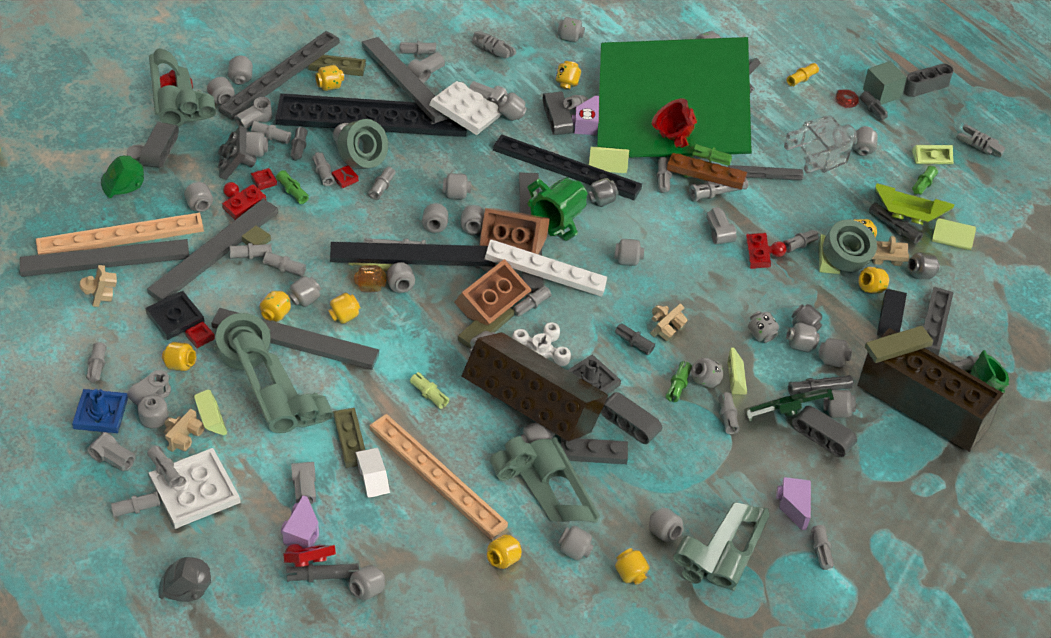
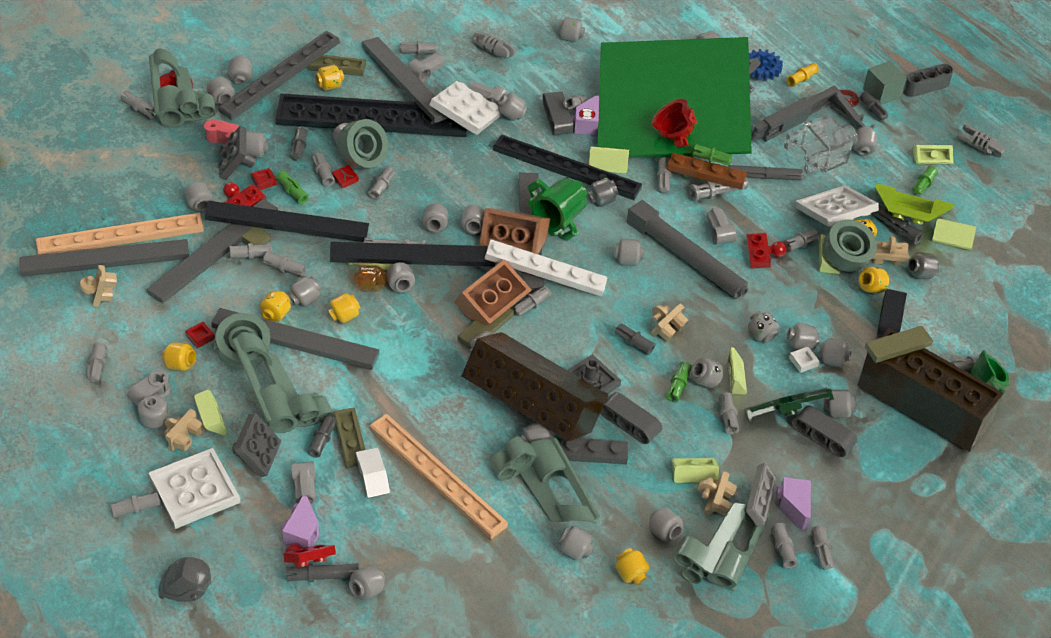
blue plate [72,389,128,433] -> none
light grey piece [87,432,136,471] -> none
green helmet [101,155,144,198] -> none
light grey piece [127,145,144,161] -> none
dark grey beam [140,122,179,168] -> none
black plate [145,290,205,340] -> none
light grey pin [147,446,183,488] -> none
light grey piece [234,97,272,129] -> none
light grey pin [251,121,292,144] -> none
yellowish green pin [410,372,449,409] -> none
light grey head [443,173,471,199] -> none
yellow head [487,534,522,569] -> none
white gear [512,322,571,367] -> none
yellow head [555,61,581,90] -> none
dark grey pin [788,375,853,395] -> none
flat silver head [791,304,822,331] -> none
dark grey plate [923,287,954,355] -> none
none -> light grey pin [121,90,155,119]
none -> coral leg [204,120,239,144]
none -> black tile [205,200,369,242]
none -> dark grey plate [232,413,281,477]
none -> dark grey axle [307,415,336,458]
none -> dark grey brick [627,200,749,299]
none -> yellowish green slope [671,458,719,483]
none -> tan hips [698,471,737,516]
none -> light grey tile [746,463,776,527]
none -> blue gear [749,49,783,81]
none -> dark grey hinge [751,85,875,142]
none -> light grey pin [771,523,798,569]
none -> white plate [789,347,819,373]
none -> white plate [795,185,879,227]

